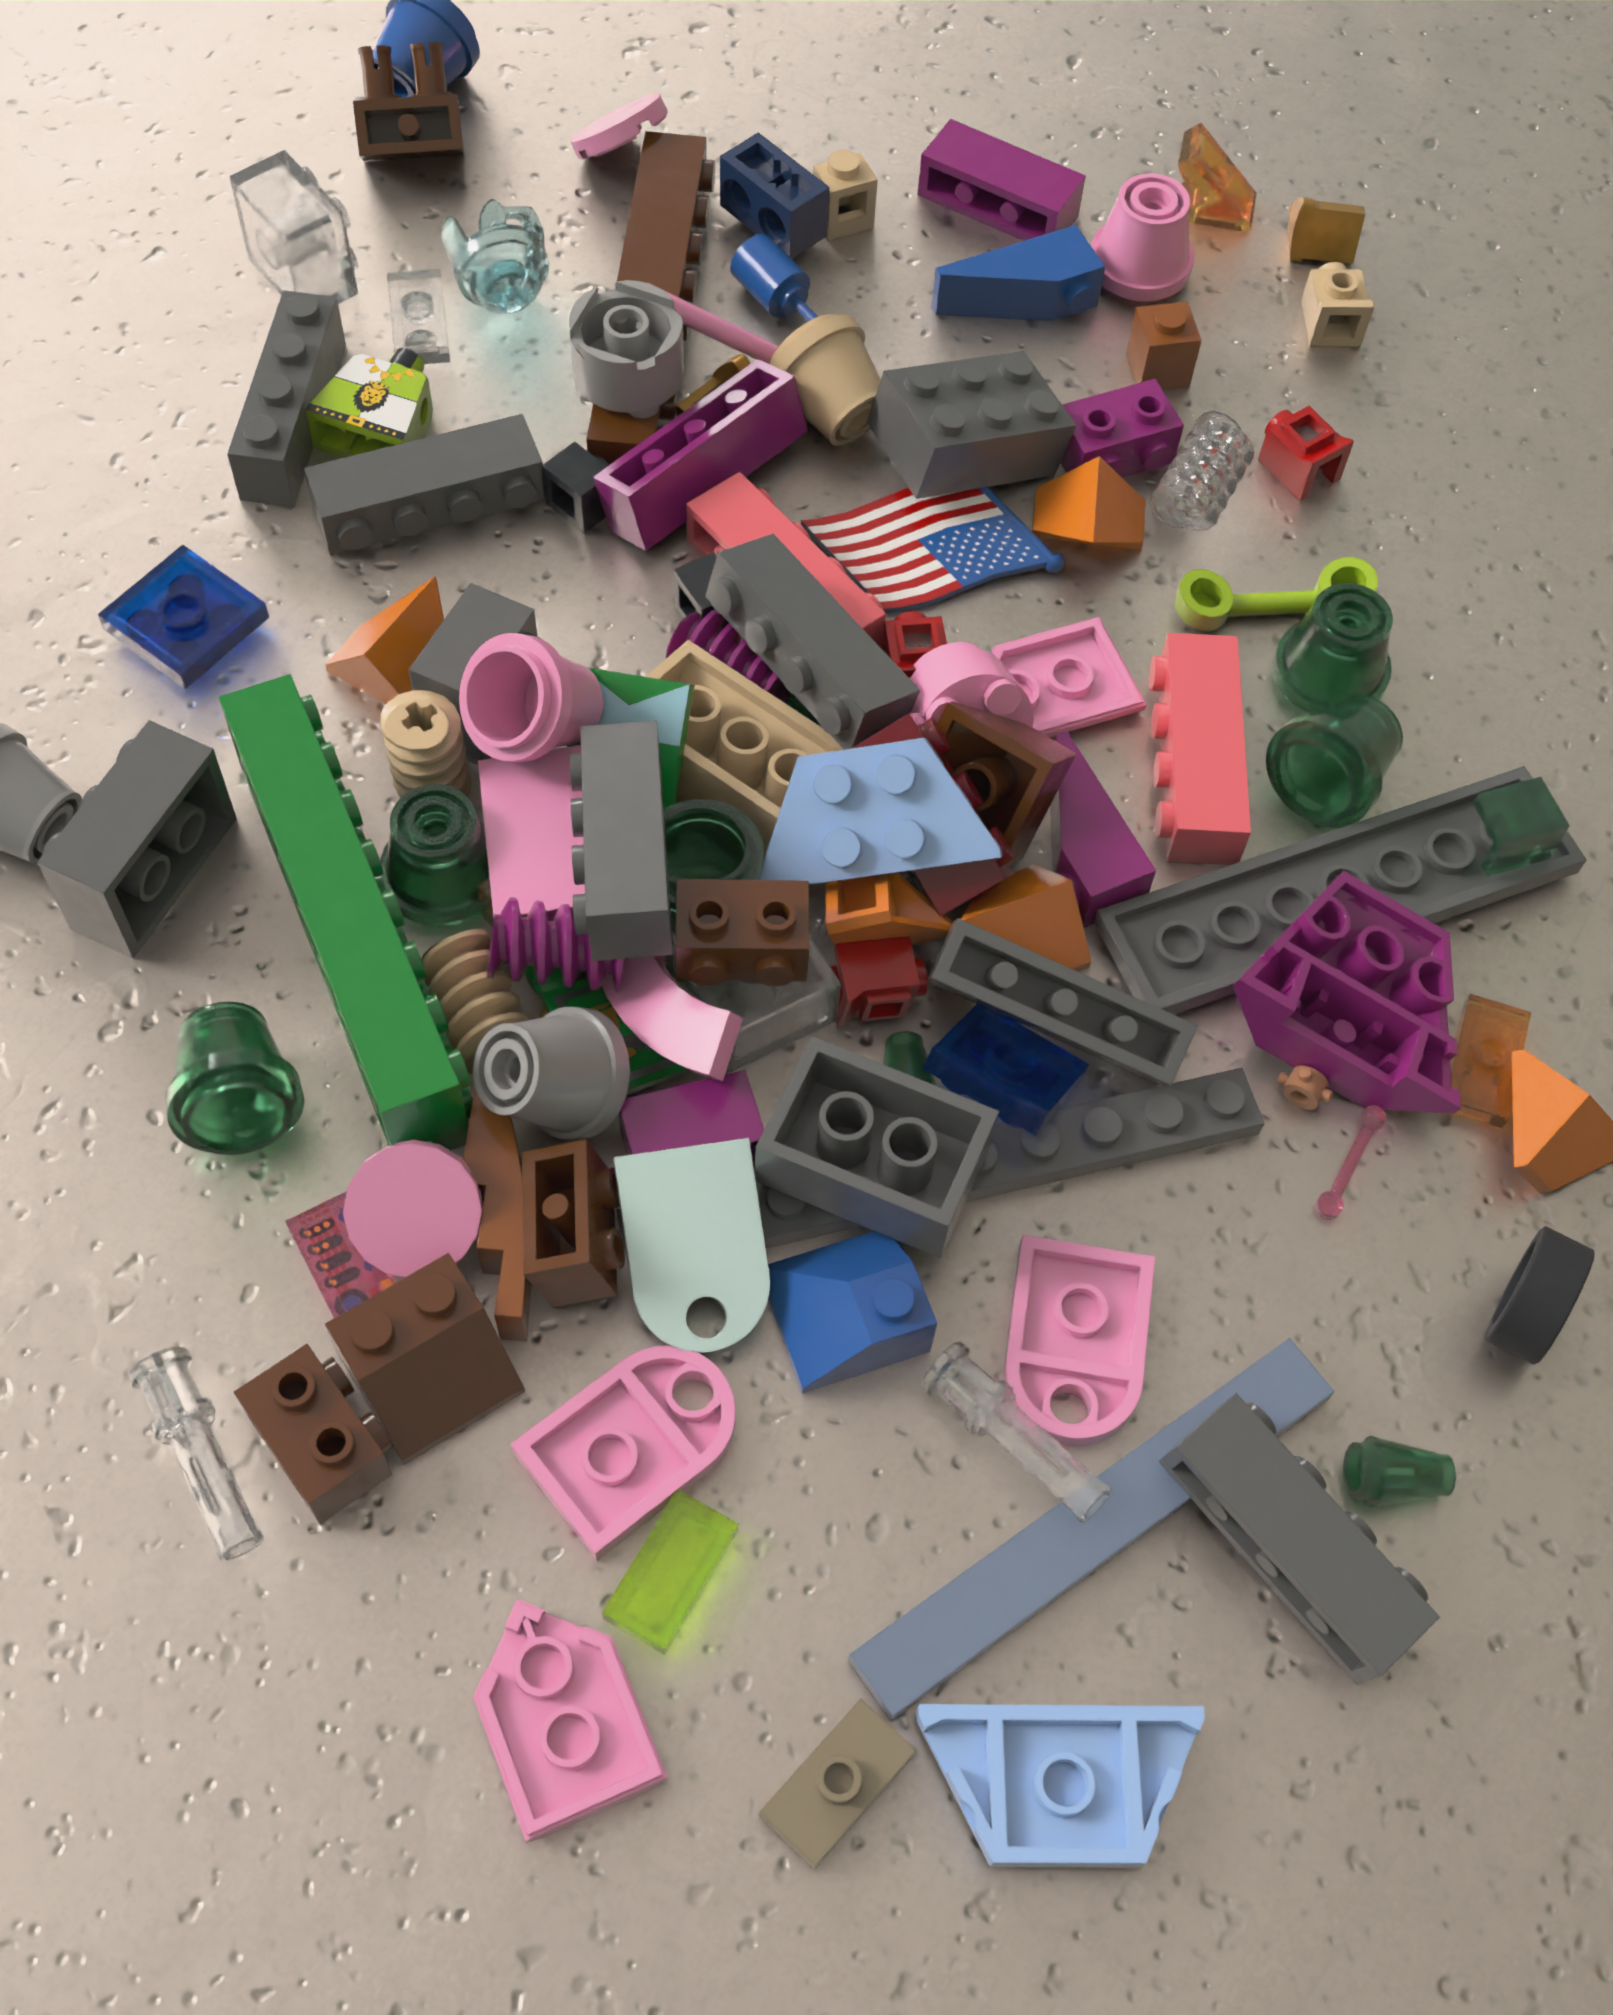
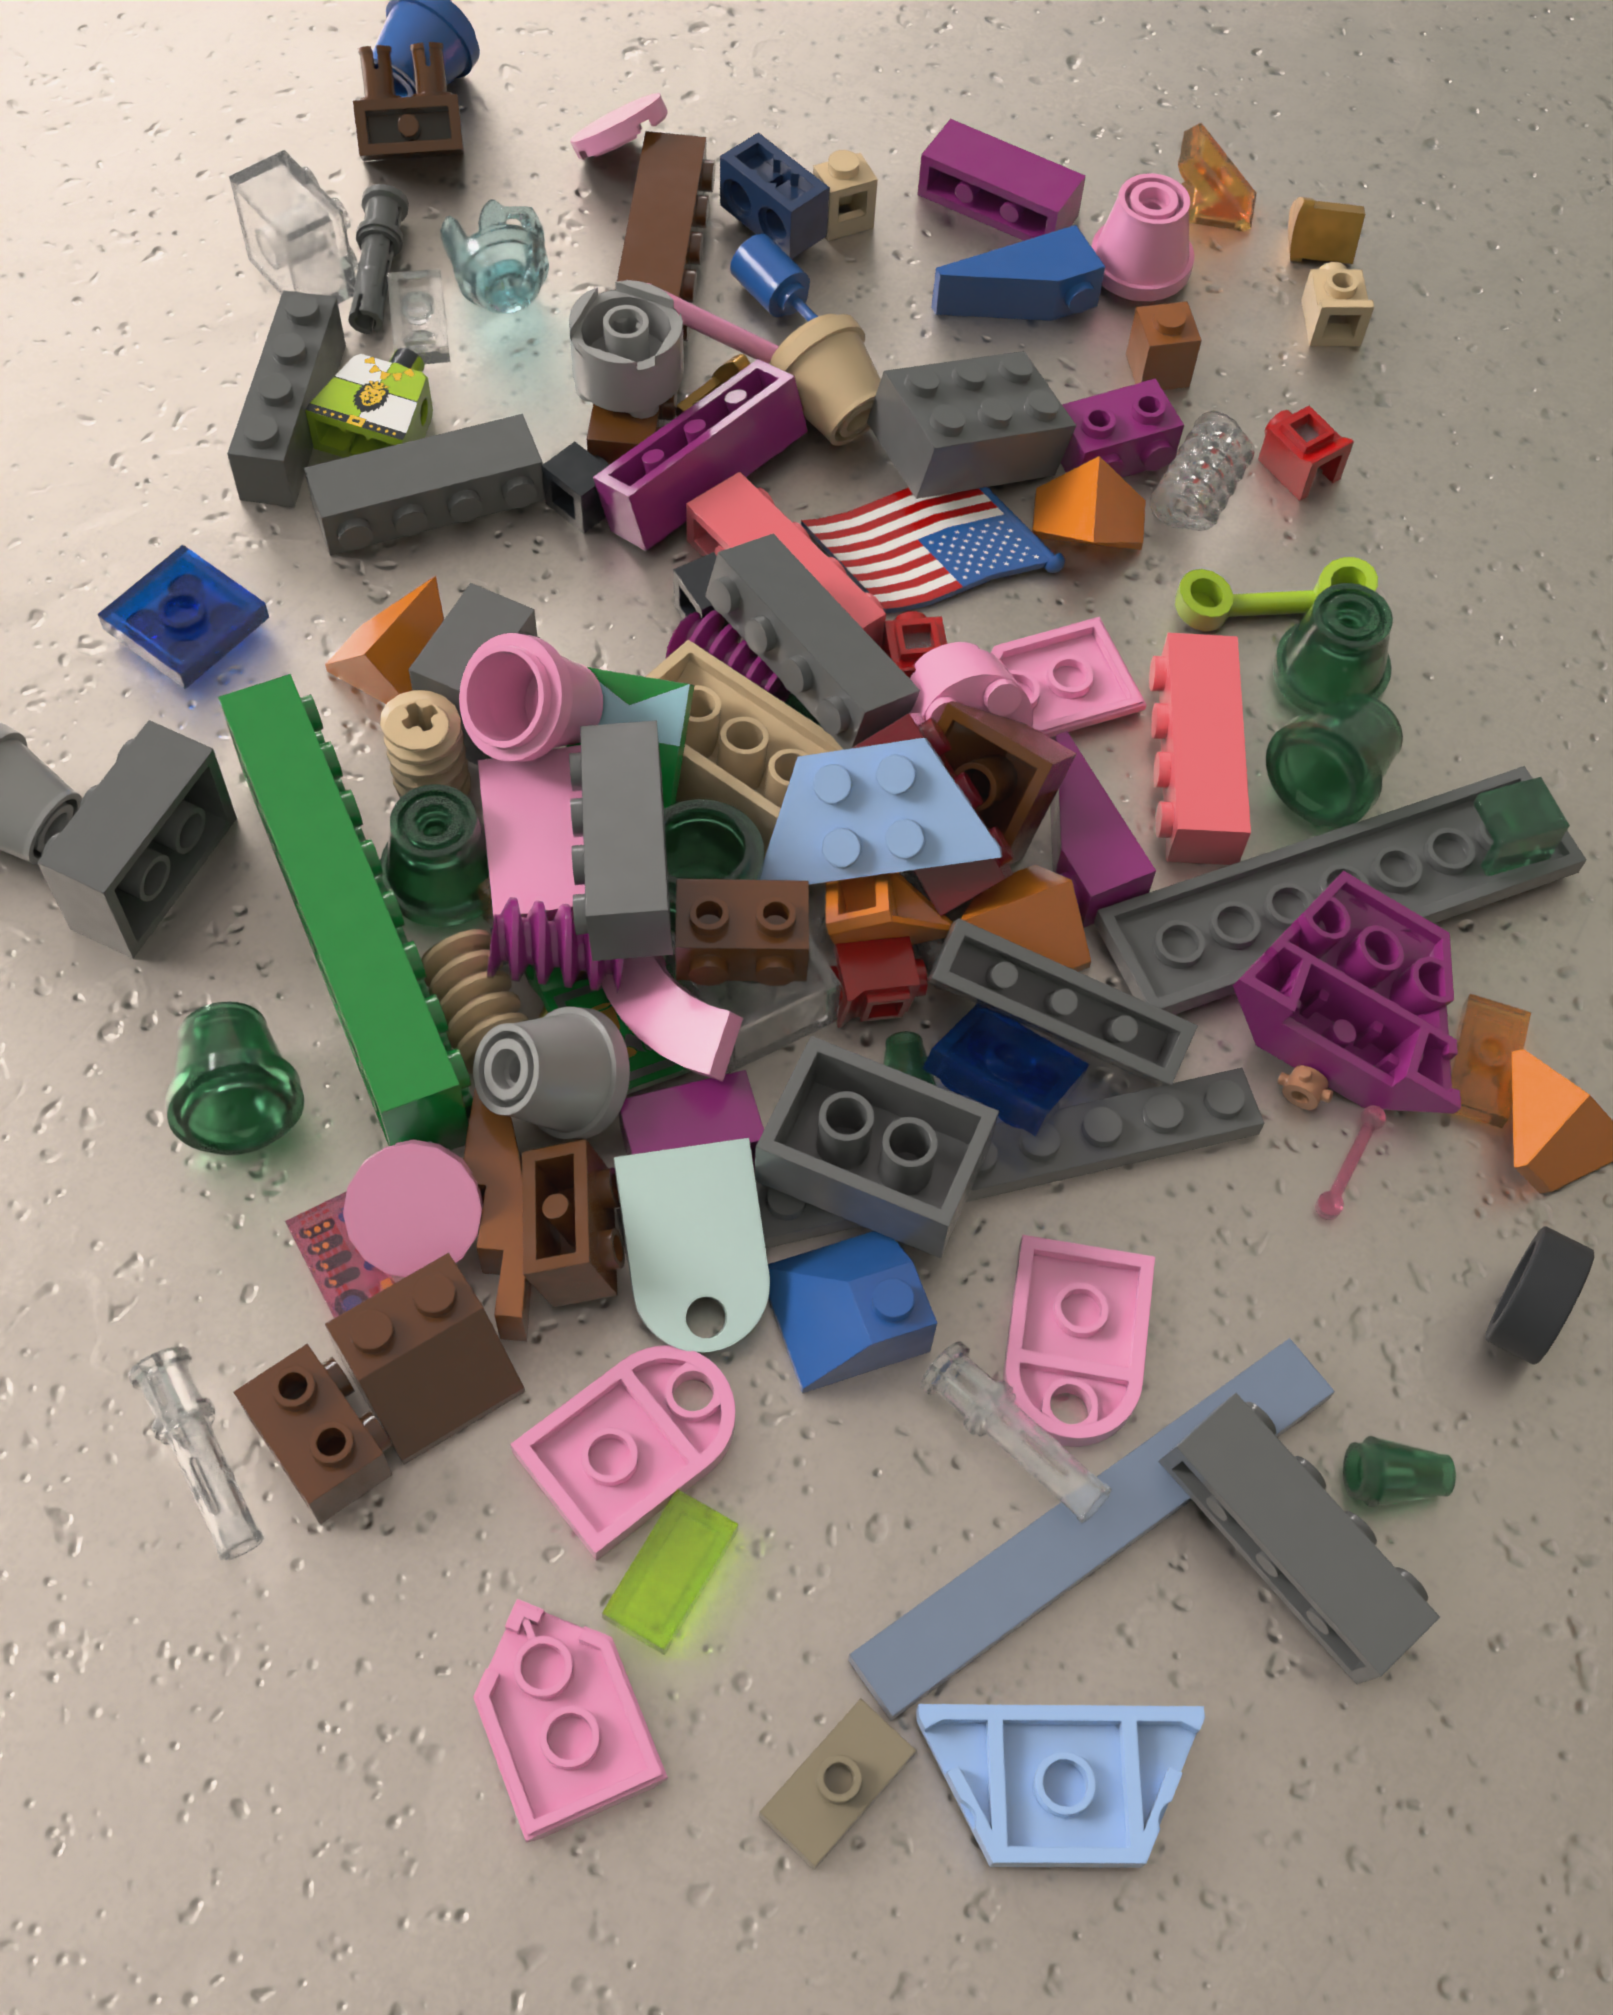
none -> dark grey pin [348,184,409,334]

